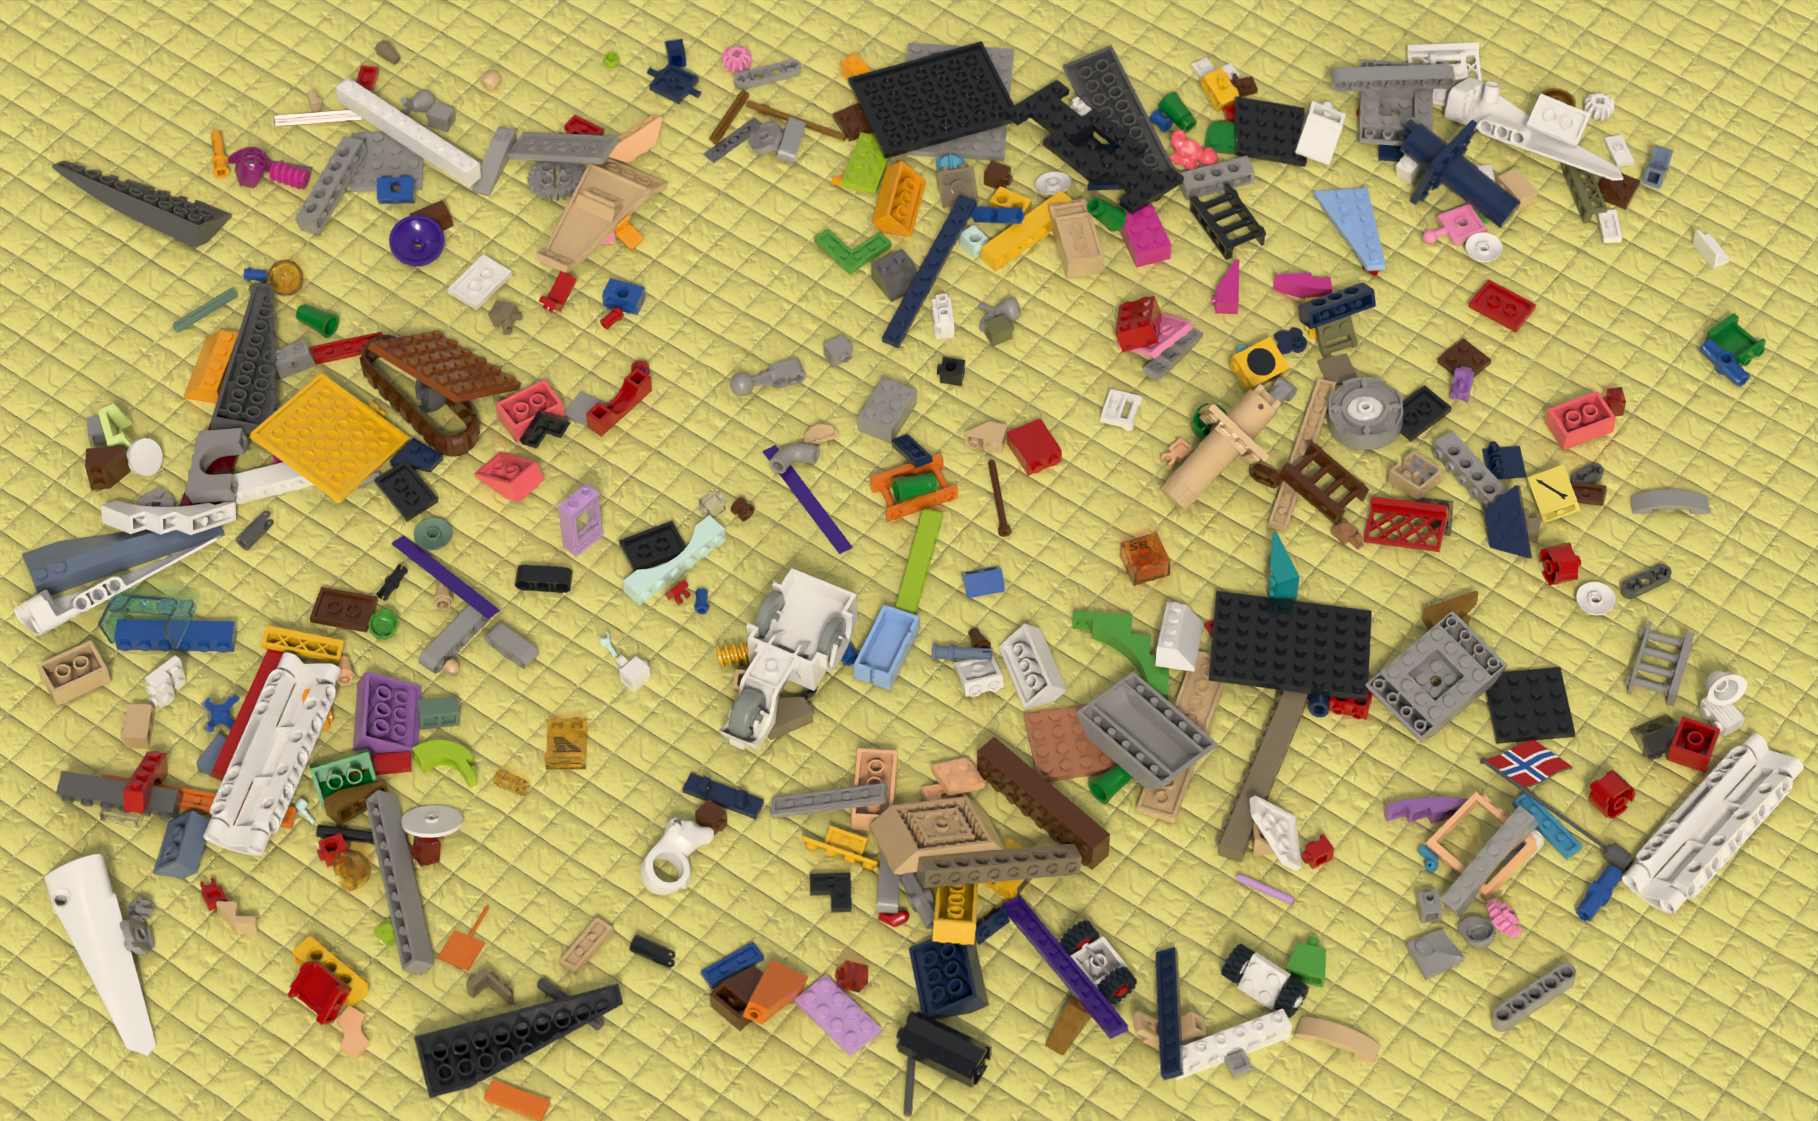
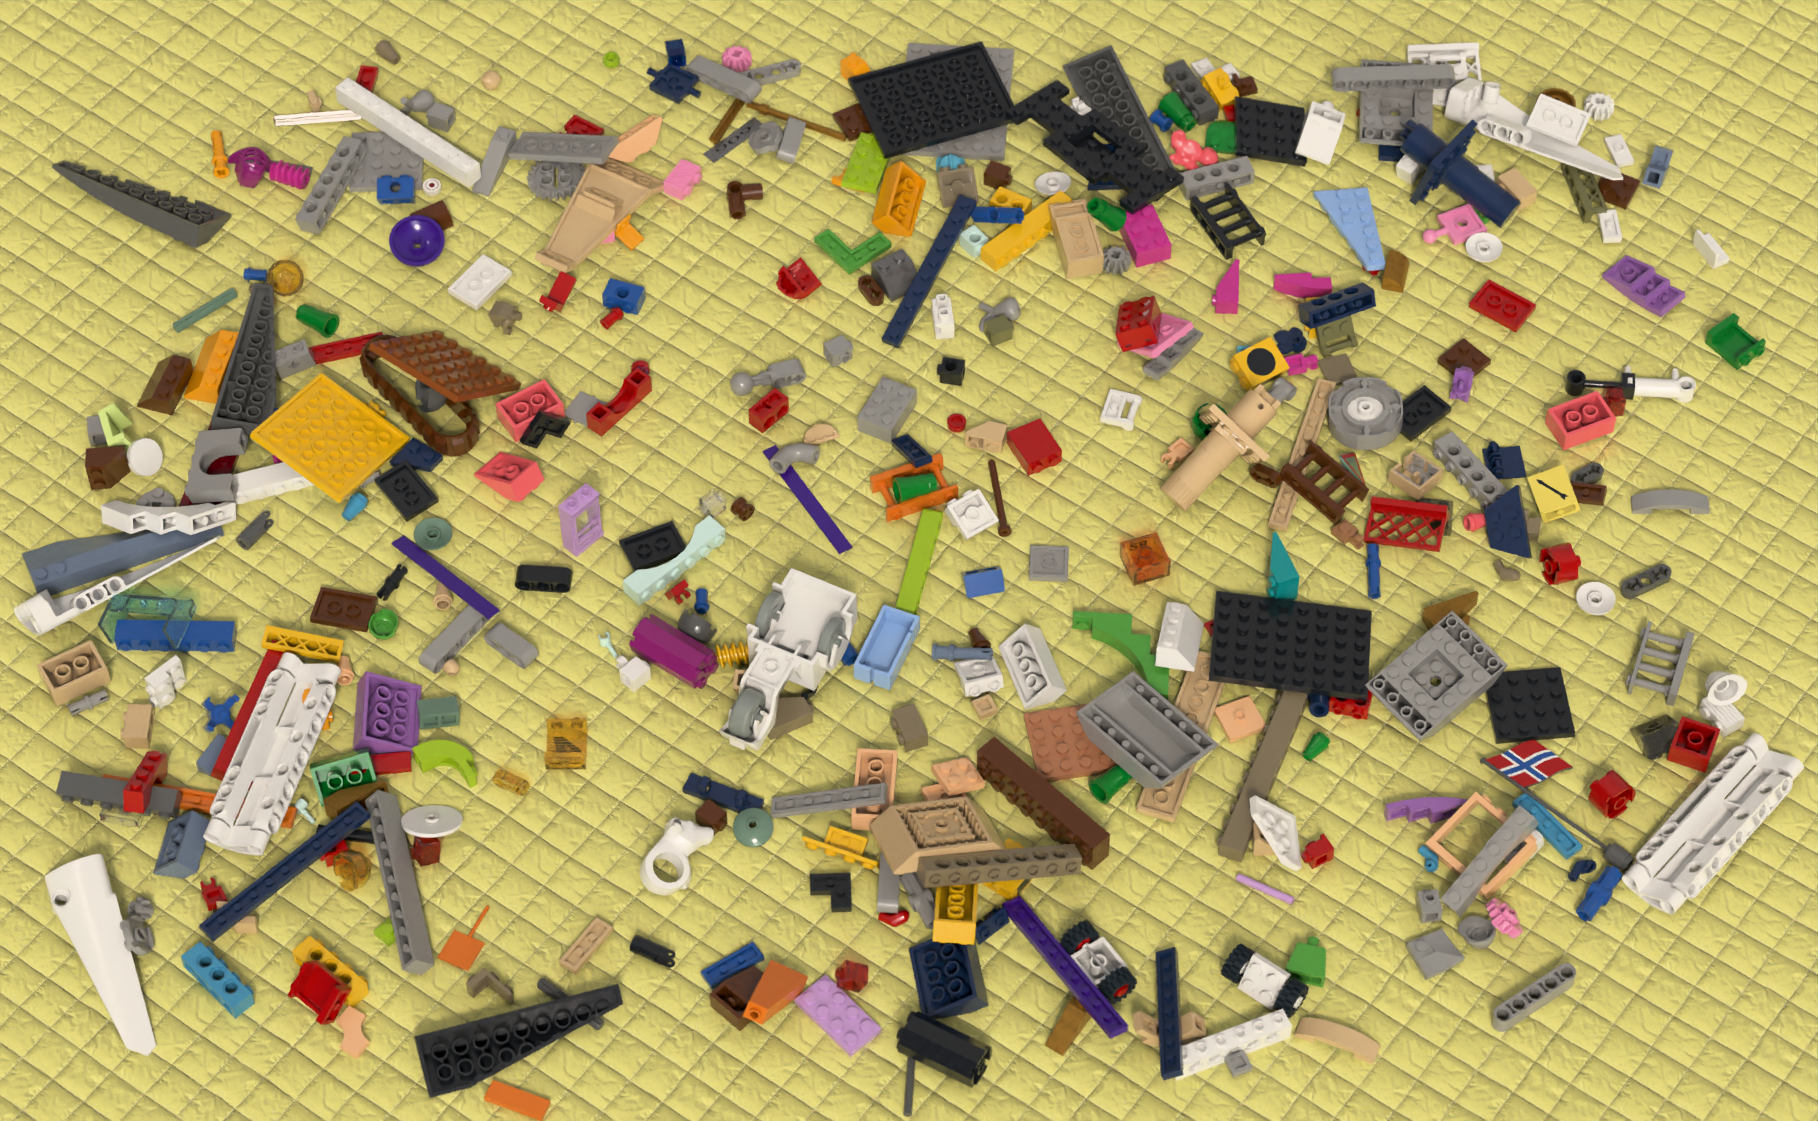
blue piece [1699,338,1750,387] -> none
none -> light grey pin [67,689,109,717]
none -> reddish brown slope [137,355,193,415]
none -> dark azure brick [181,942,255,1019]
none -> dark blue plate [199,802,371,942]
none -> dark azure cone [341,492,368,521]
none -> white tile [423,178,441,196]
none -> magenta brick [629,614,719,689]
none -> bright pink brick [663,159,702,201]
none -> dark grey cylinder [677,610,717,645]
none -> light grey beam [685,55,762,103]
none -> reddish brown piece [726,181,763,220]
none -> sand green dish [733,808,773,847]
none -> red brick [748,388,789,434]
none -> red slope [776,257,822,299]
none -> reddish brown beam [858,275,884,306]
none -> dark tan brick [889,703,928,752]
none -> white plate [944,489,999,540]
none -> red tile [947,414,966,433]
none -> tan plate [971,694,998,720]
none -> light grey tile [1029,545,1069,582]
none -> light grey gear [1103,244,1131,276]
none -> dark grey brick [1163,59,1219,126]
none -> light nougat plate [1214,696,1266,743]
none -> dark pink plate [1284,353,1318,376]
none -> green cone [1302,732,1330,762]
none -> sand green piece [1338,452,1366,485]
none -> blue pin [1366,544,1381,599]
none -> pearl gold brick [1381,249,1409,293]
none -> coral cone [1463,513,1486,532]
none -> dark tan arm [1493,560,1521,581]
none -> piece [1565,366,1696,403]
none -> dark blue arm [1568,860,1597,882]
none -> medium lavender slope [1602,255,1685,317]

